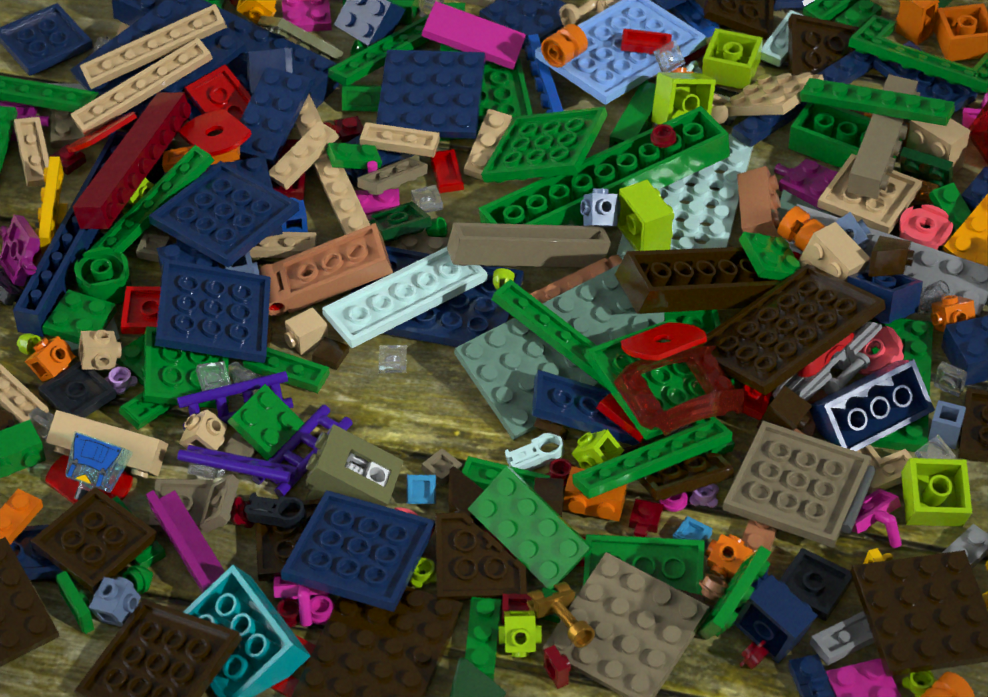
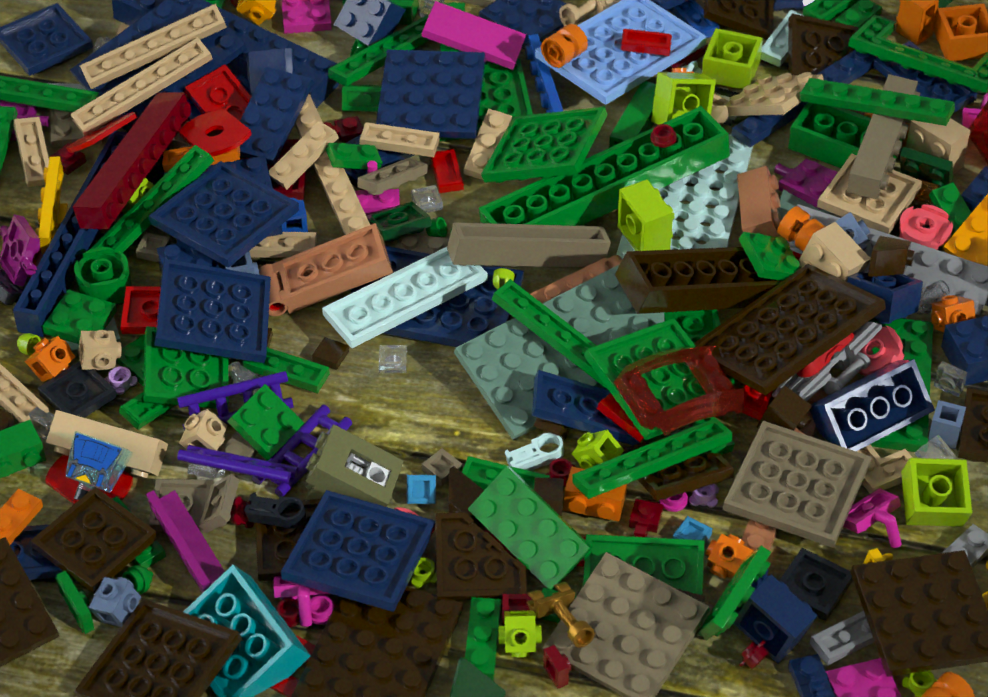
clear plate [196,361,231,391] -> none
olive plate [257,15,344,61] -> none
tan brick [284,307,328,356] -> none
sand blue brick [580,189,620,227] -> none
red piece [621,322,707,360] -> none
clear plate [653,40,685,72] -> none
nougat plate [699,574,728,600] -> none
dark grey bar [841,465,876,533] -> none

